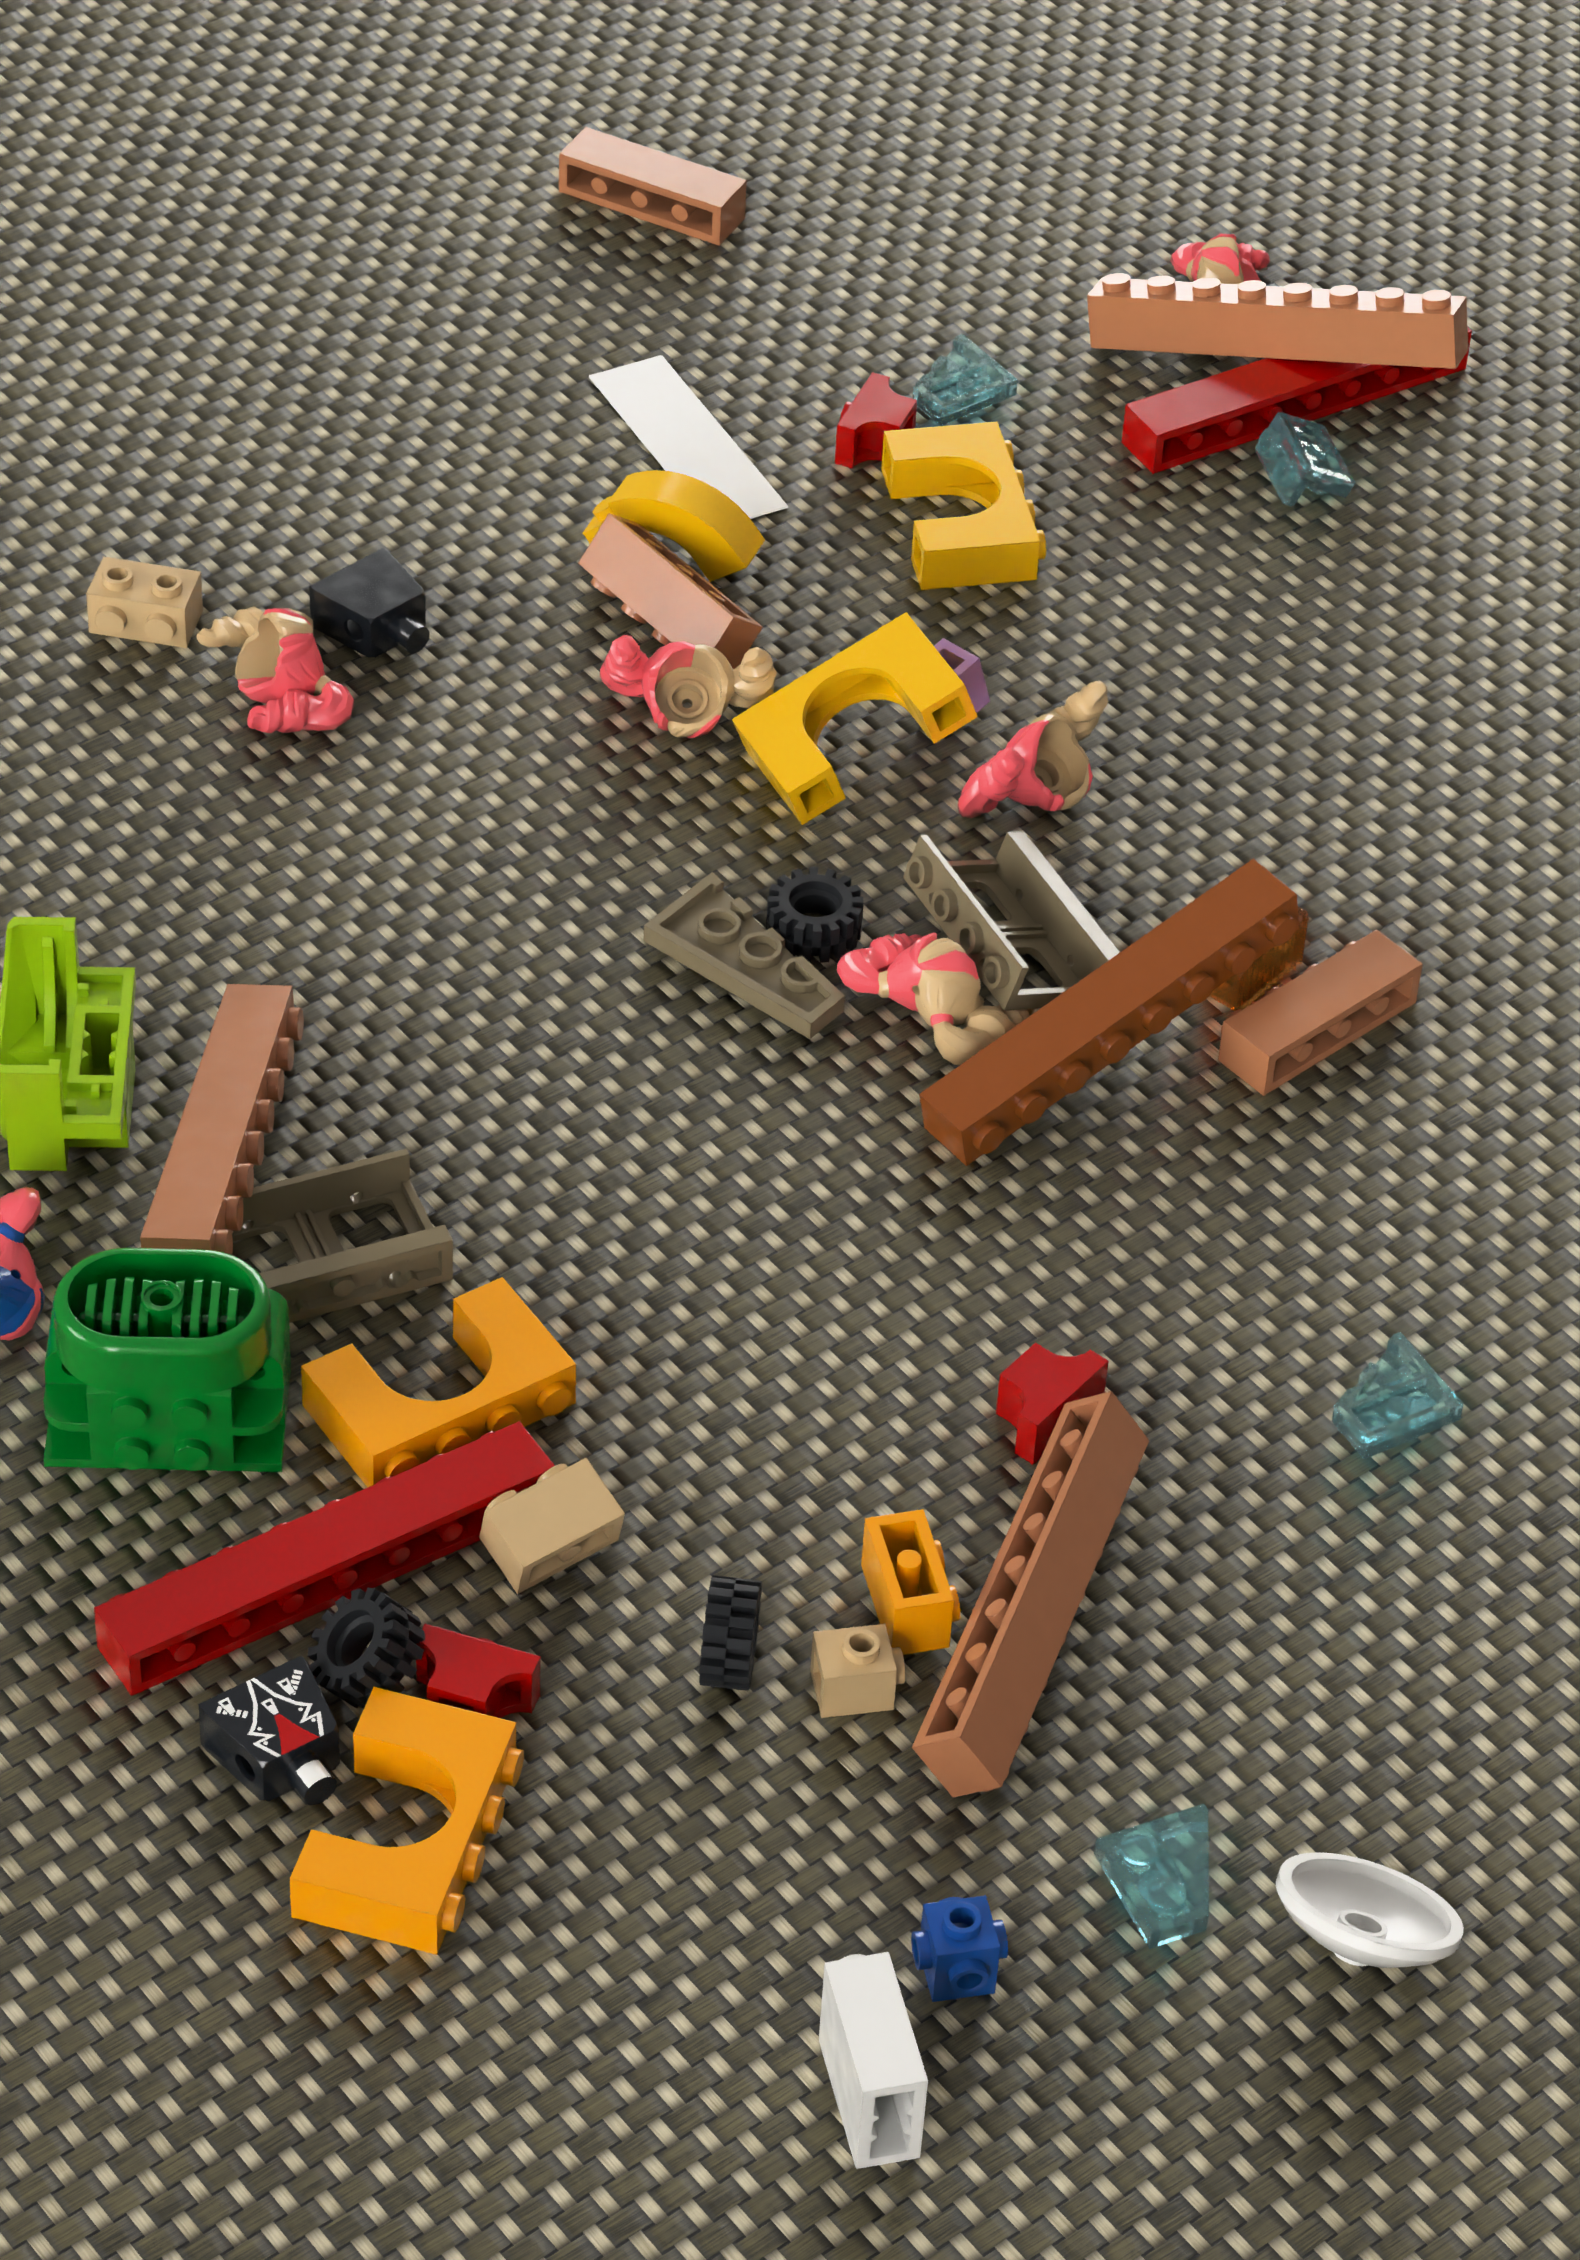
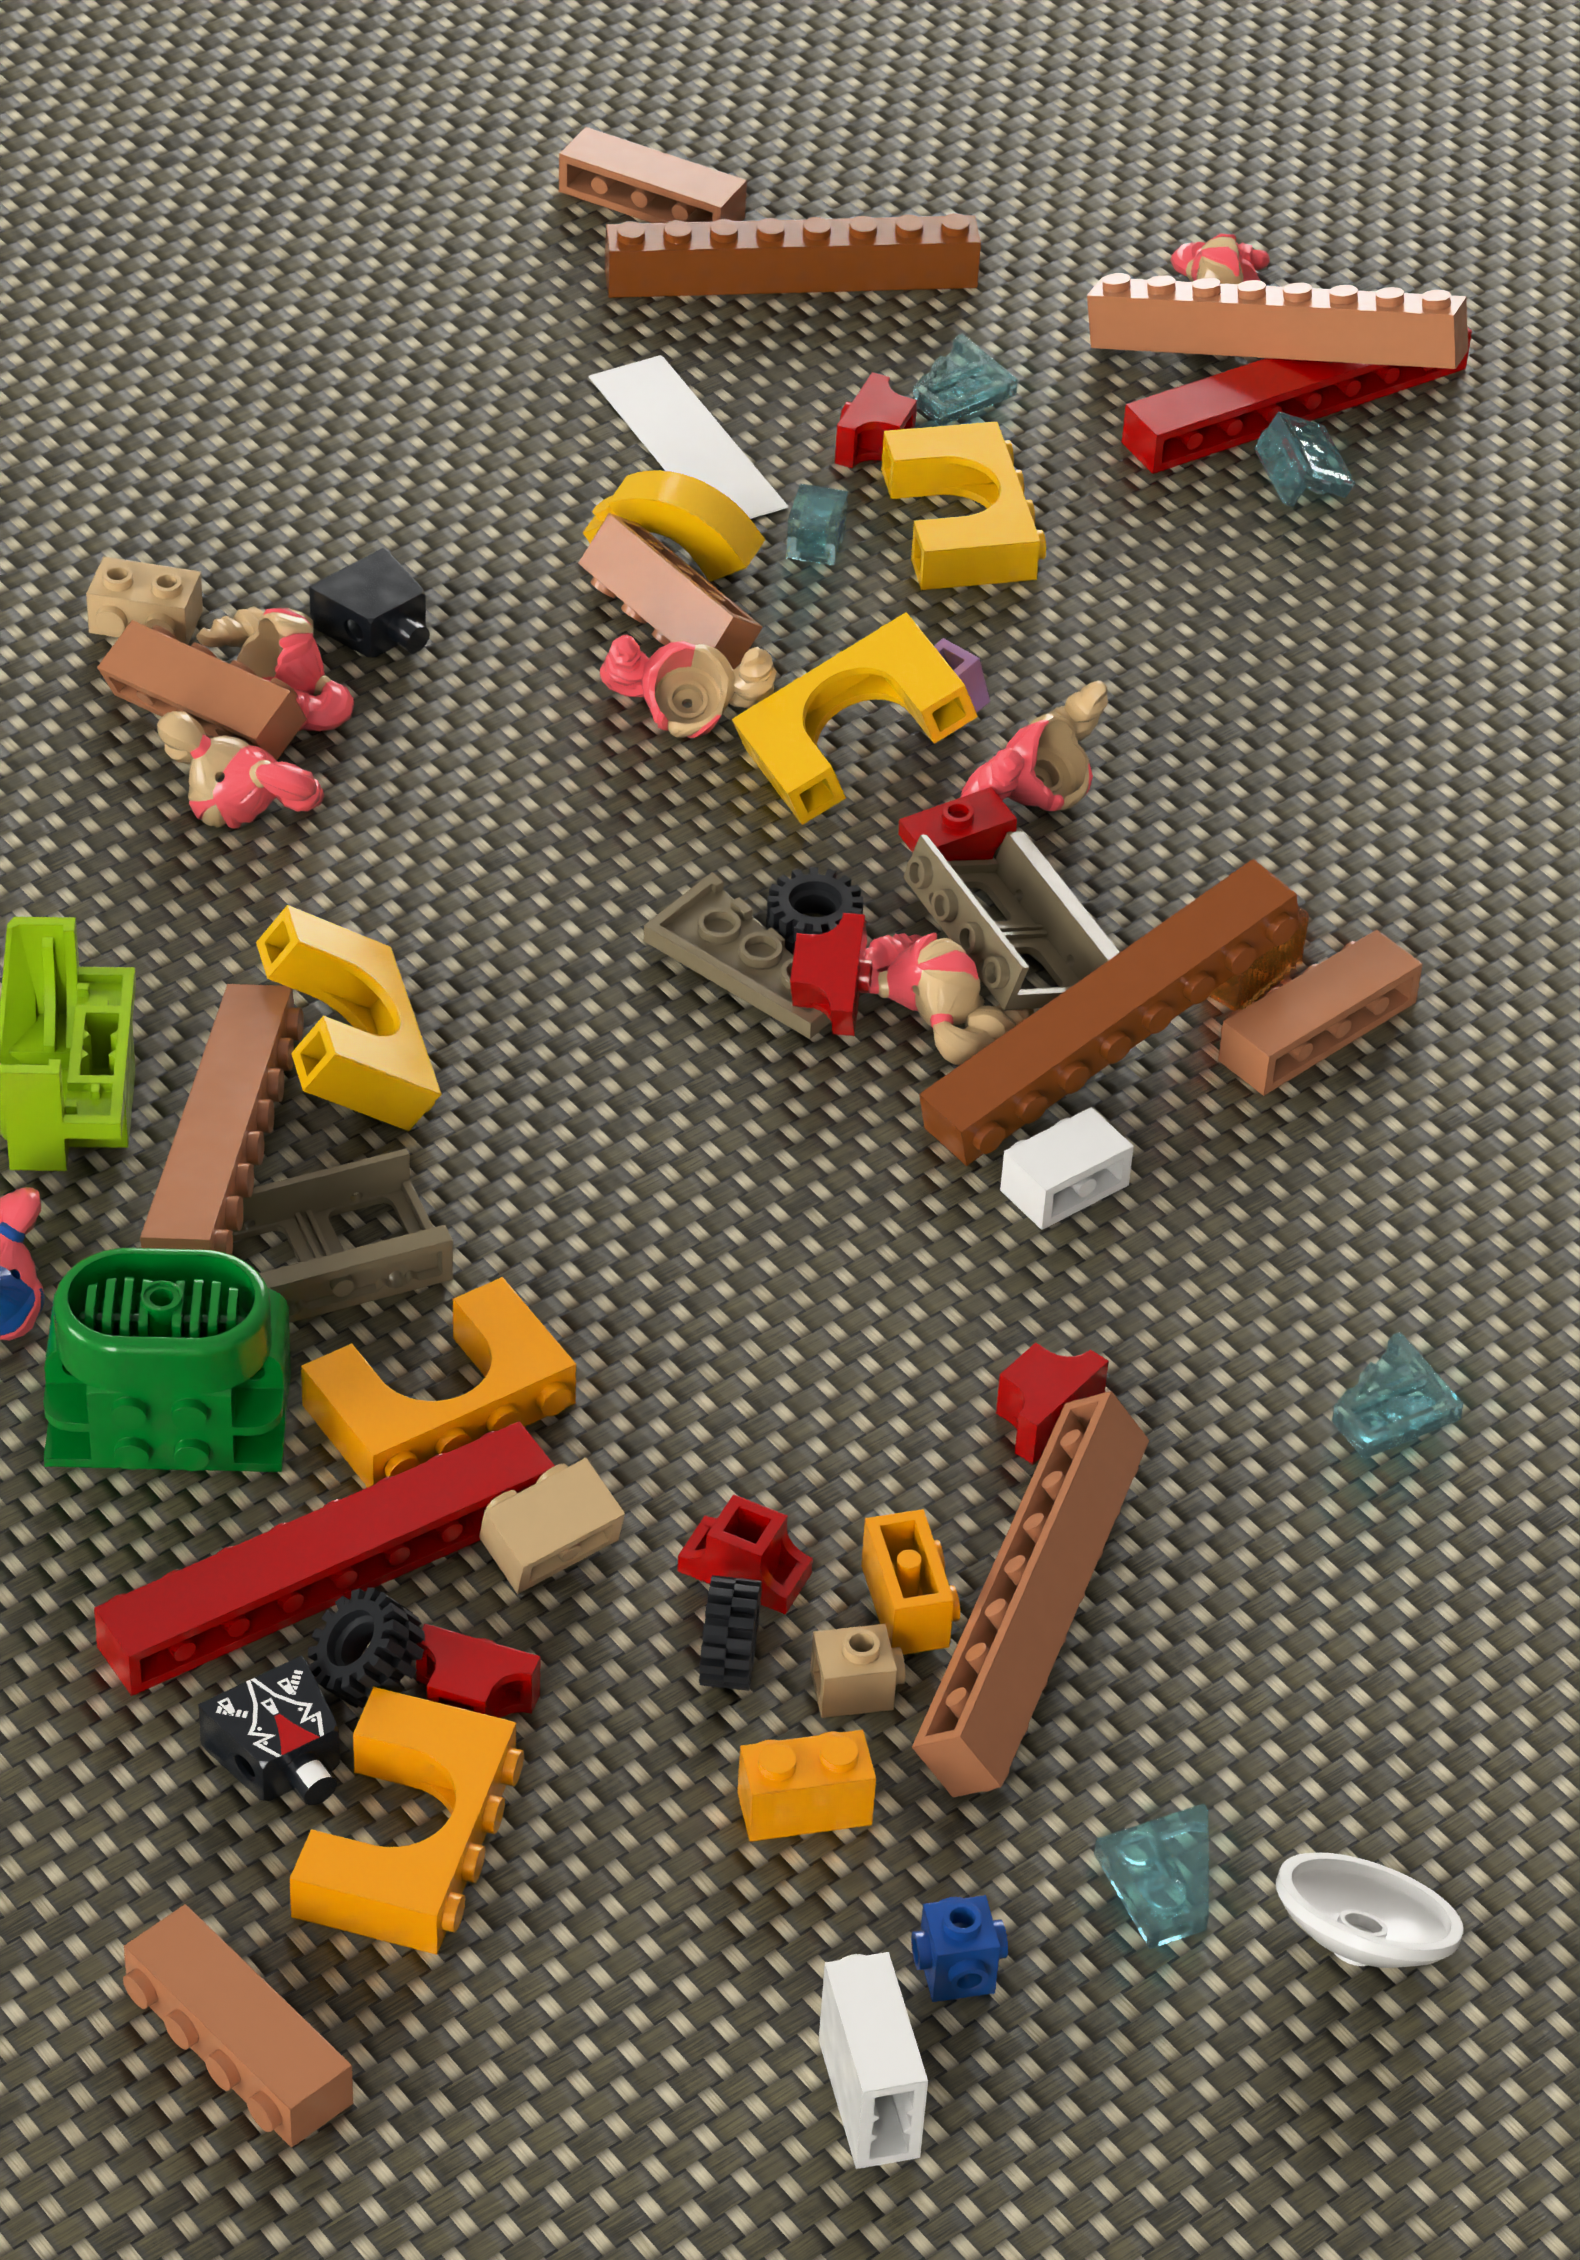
none -> nougat brick [97,620,307,761]
none -> nougat brick [123,1904,353,2148]
none -> hair [157,711,324,829]
none -> yellow arch [256,905,441,1131]
none -> dark orange brick [605,213,981,298]
none -> red brick [677,1494,813,1615]
none -> light orange brick [737,1729,876,1842]
none -> clear light blue brick [786,483,848,565]
none -> red brick [790,913,873,1036]
none -> red brick [899,787,1017,861]
none -> white brick [1000,1107,1134,1230]

